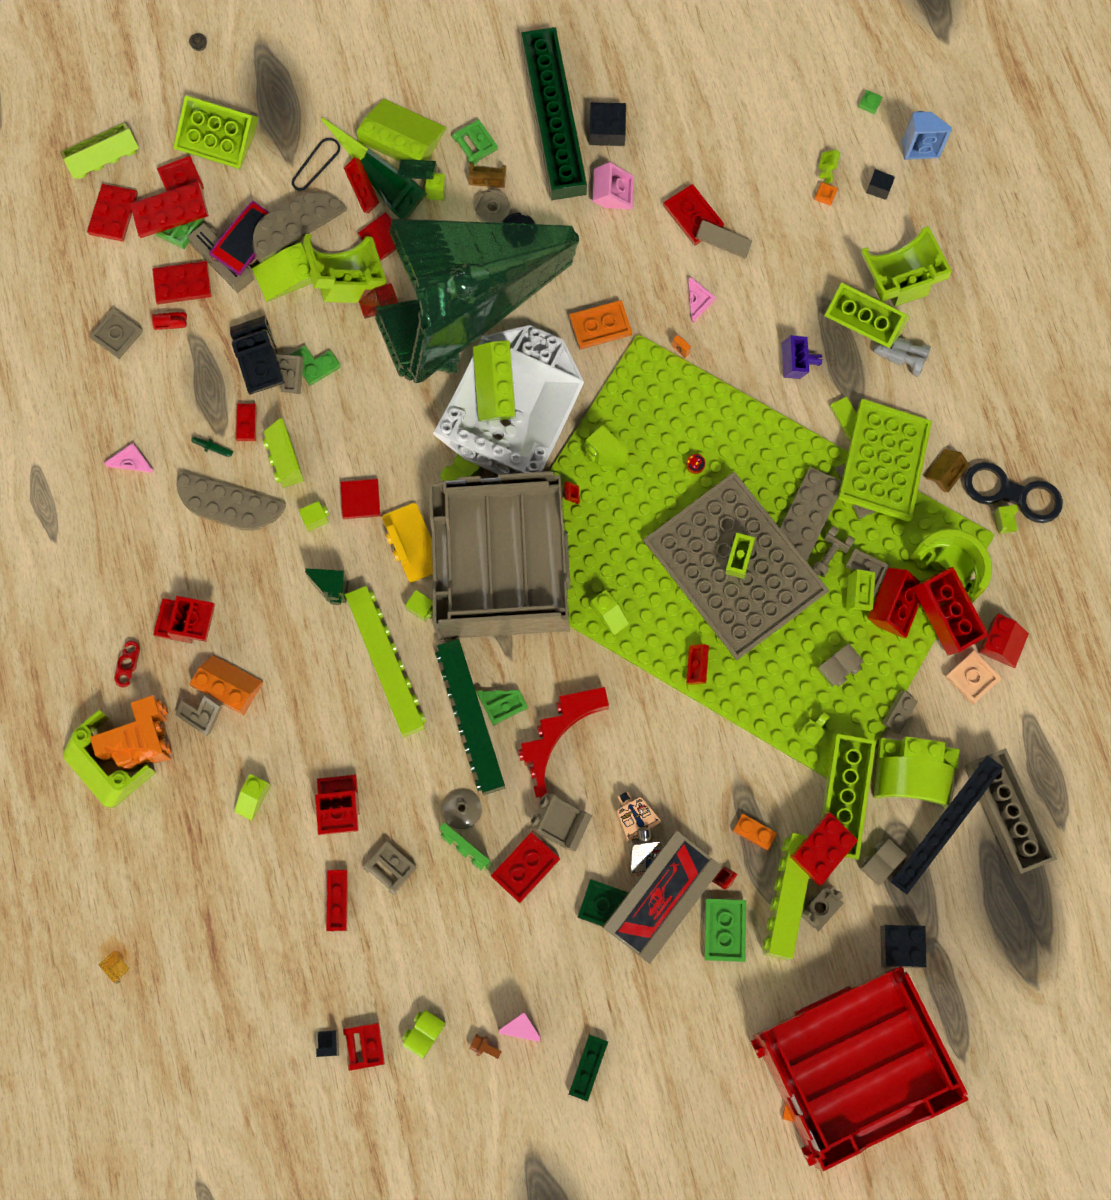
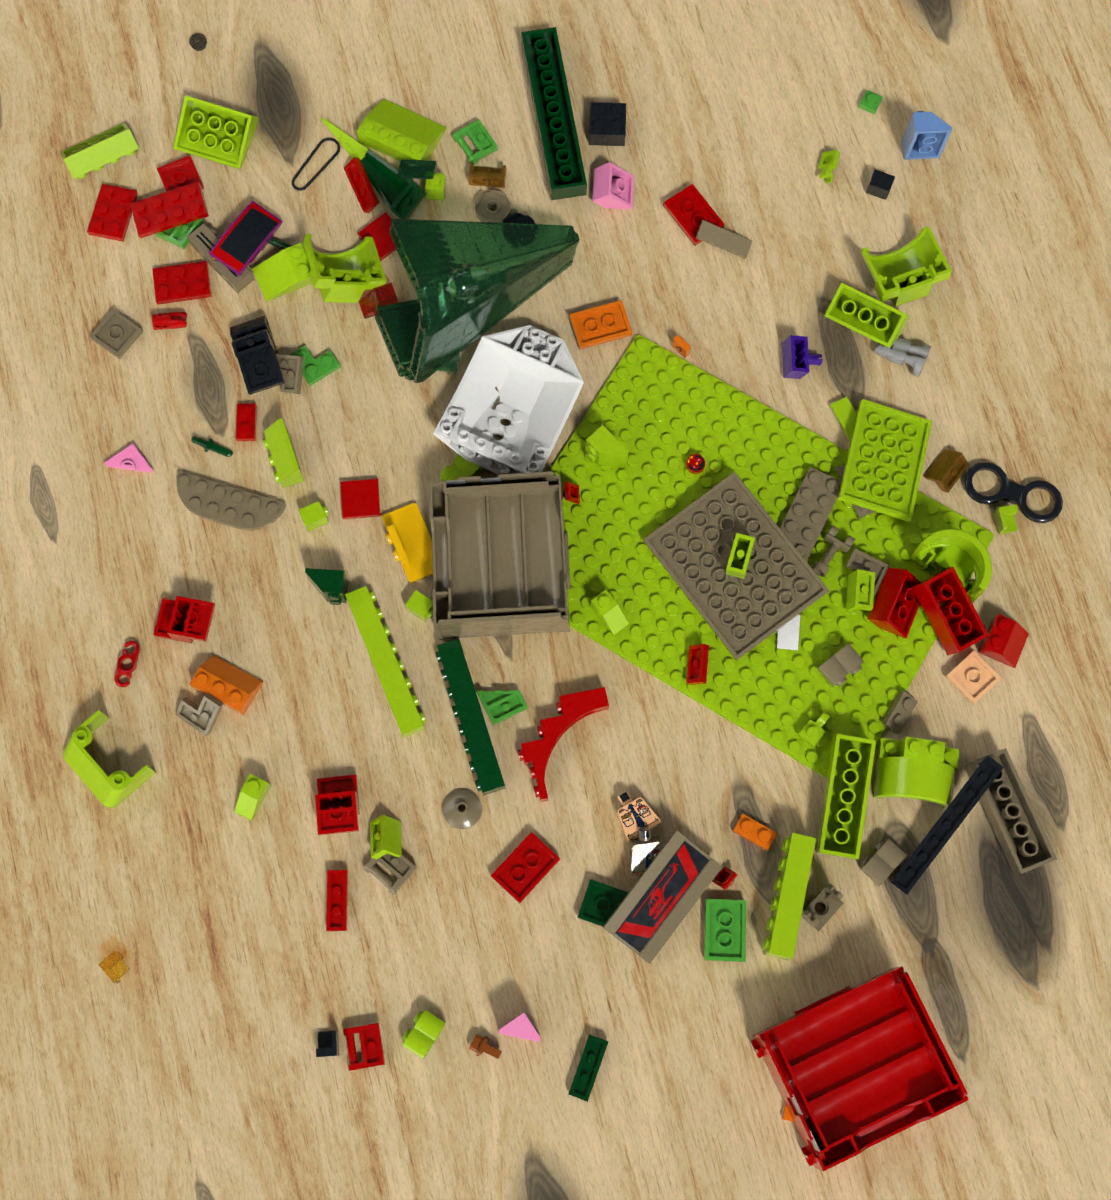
orange brick [90,695,172,771] -> none
dark tan plate [253,192,347,263] -> none
bright green plate [439,822,492,871] -> none
lime slope [473,340,516,422] -> none
dark tan panel [529,793,592,852] -> none
bright pink tile [688,277,716,323] -> none
red plate [790,812,858,885] -> none
orange tile [814,182,838,206] -> none
black brick [880,925,927,968] -> none
none -> lime panel [370,814,402,860]
none -> white sticker [777,615,800,650]

